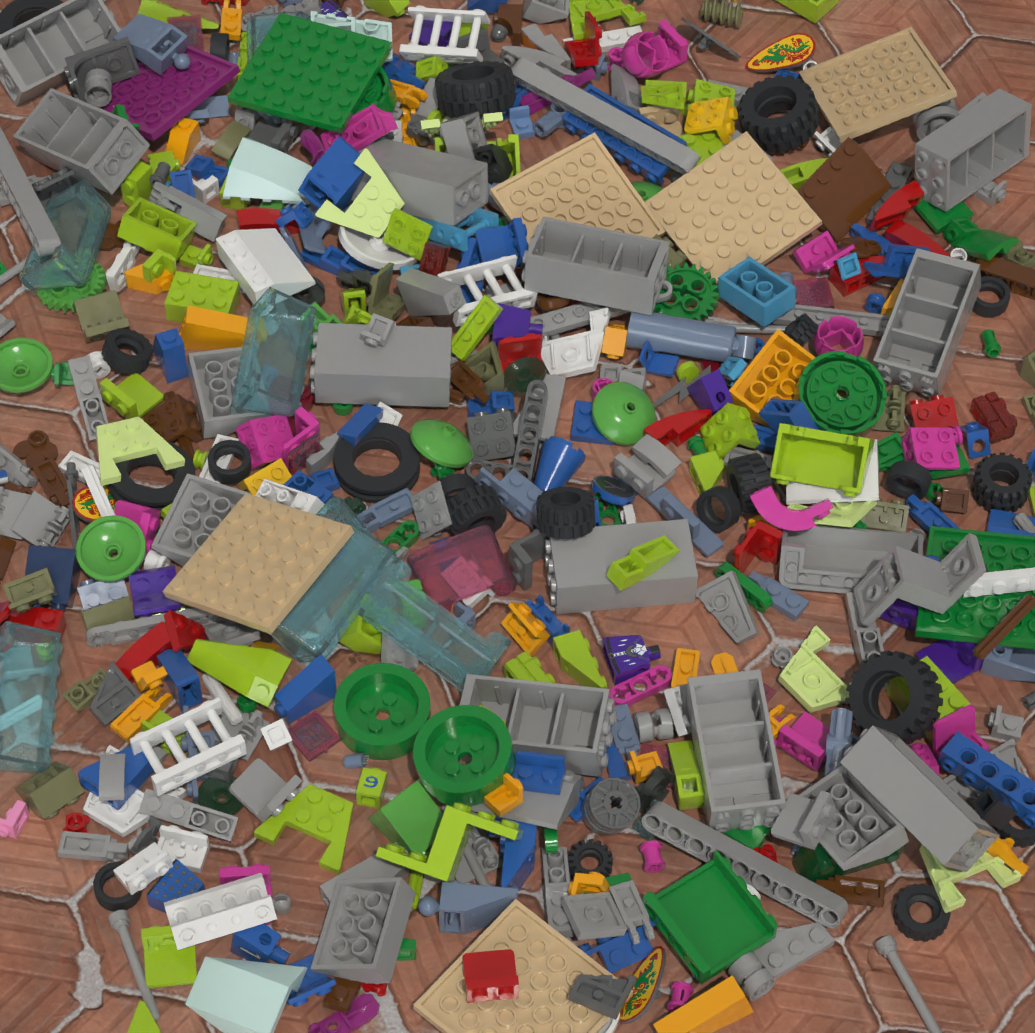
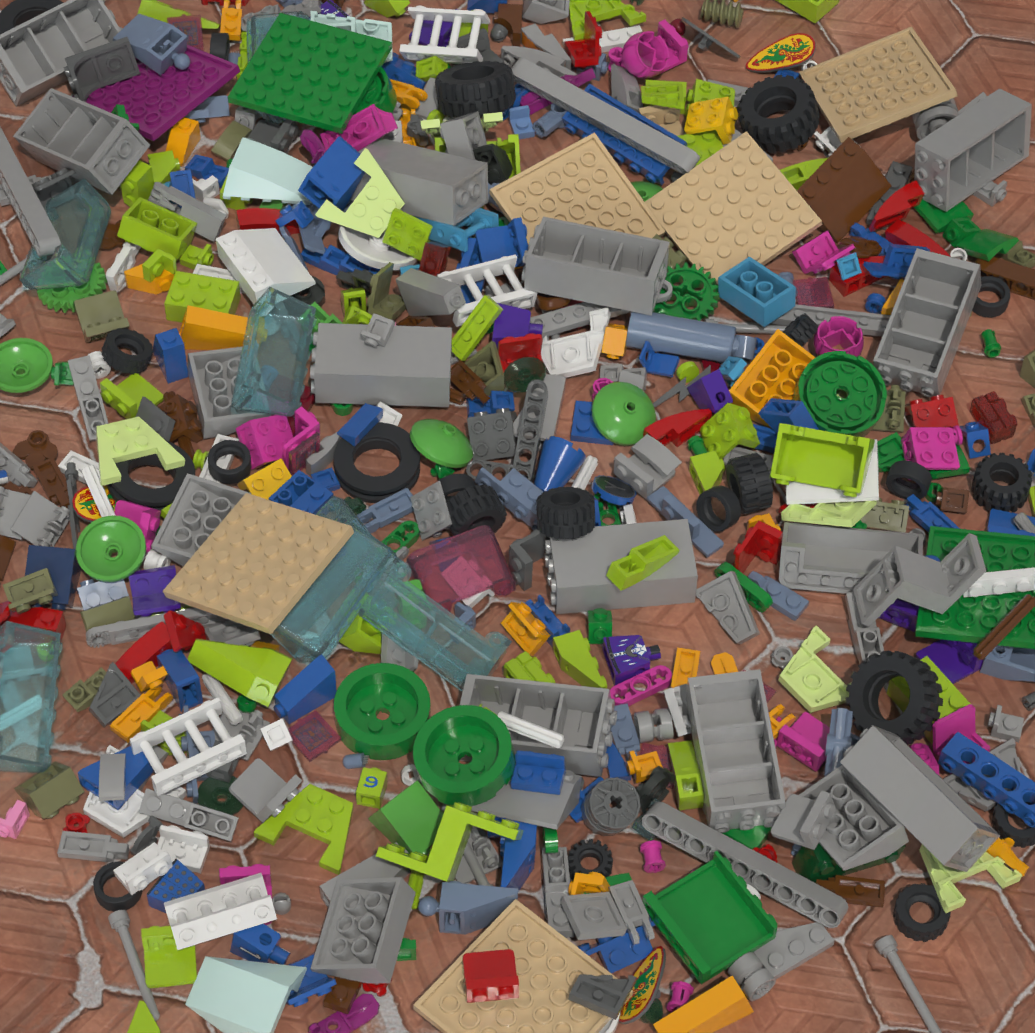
light grey wheel [85,68,112,107] -> none
dark grey pin [149,162,171,187] -> none
white slope [255,479,329,518] -> none
light orange bracket [484,773,524,818] -> none
dark pink arch [750,484,833,531] -> none
black brick [972,786,1018,830] -> none
none -> dark grey wing [136,397,175,441]
none -> white arm [203,197,229,219]
none -> white hinge [401,764,420,786]
none -> white axle [497,711,564,748]
none -> white axle [571,455,598,490]
none -> green bracket [588,608,612,644]
none -> clear green tile [640,998,663,1024]
none -> dark red hinge [670,18,686,36]

